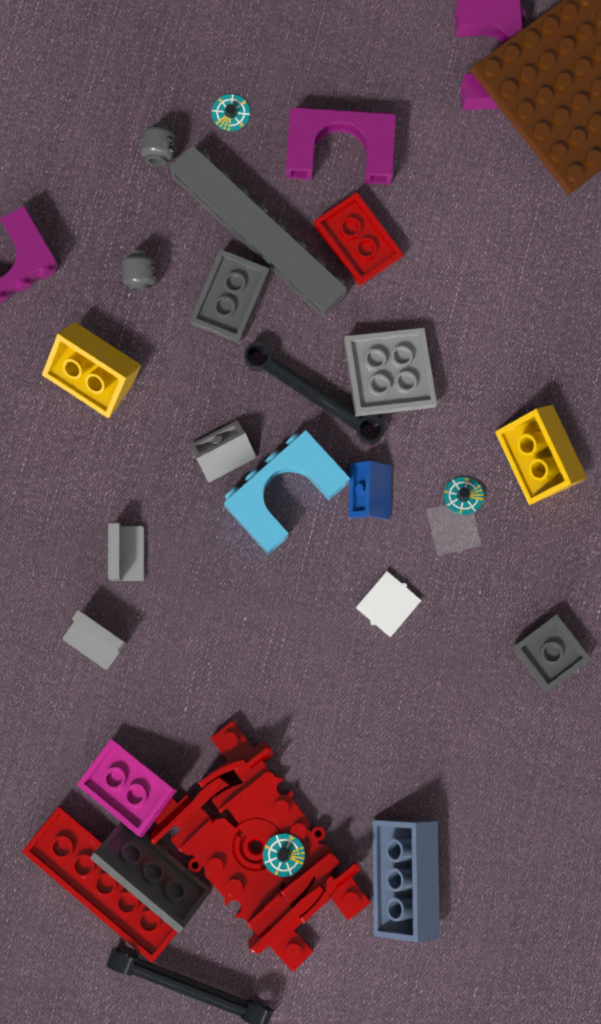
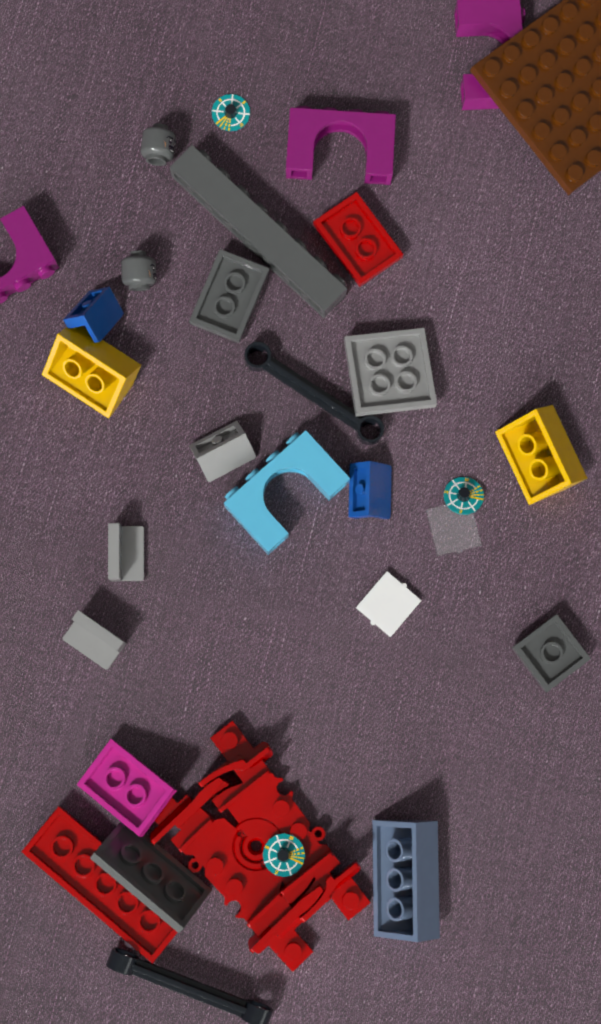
none -> blue panel [63,286,124,343]

